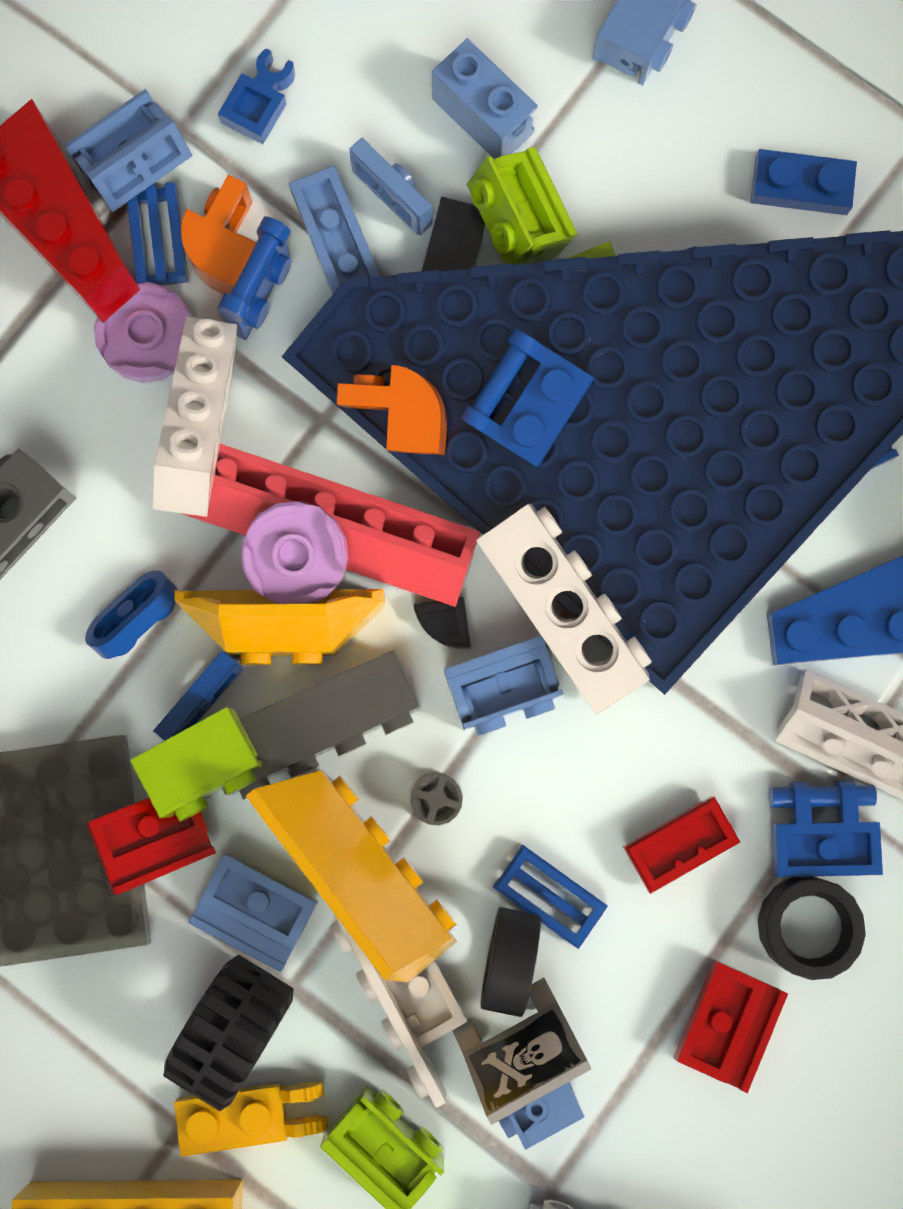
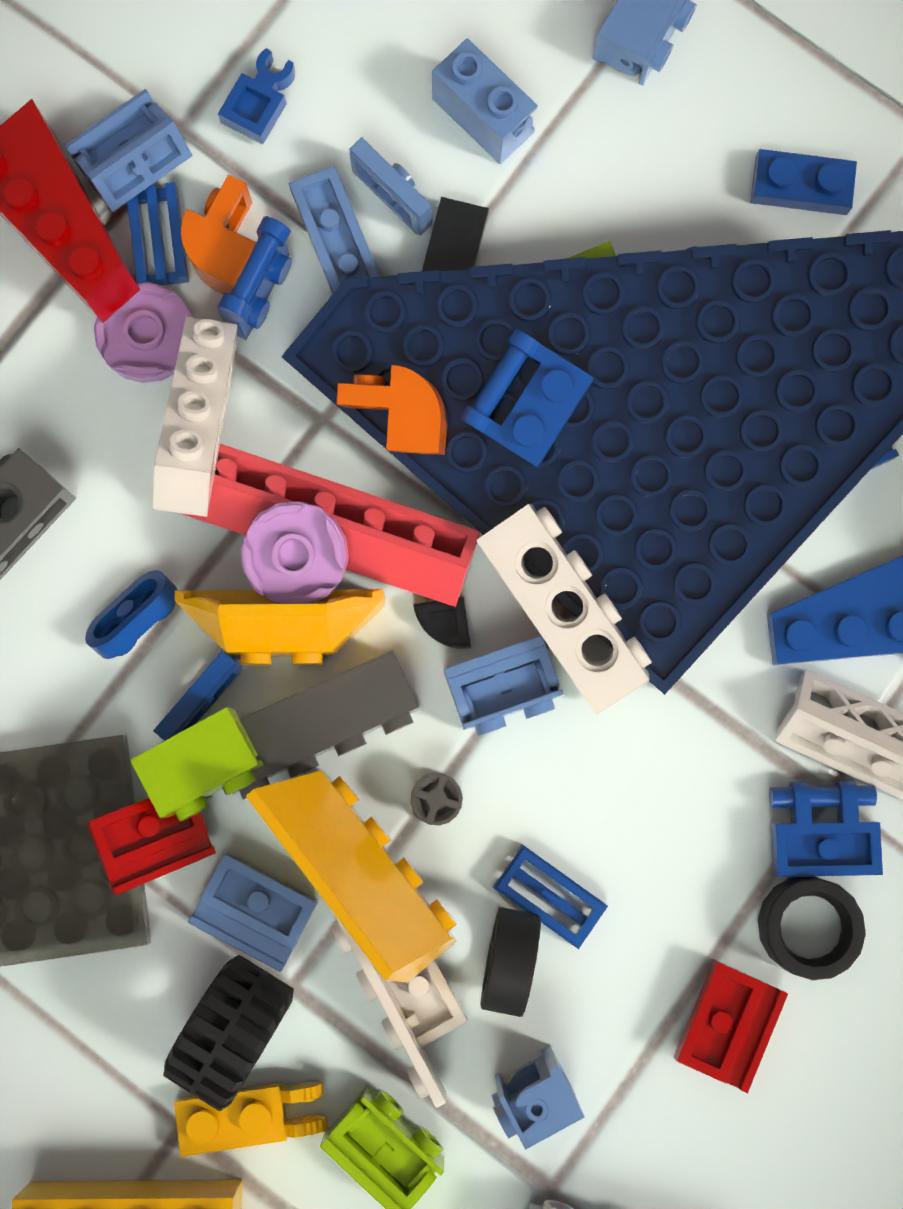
flag [452,977,592,1125] -> none
lime hinge [466,147,578,265] -> none
red plate [622,796,741,894] -> none

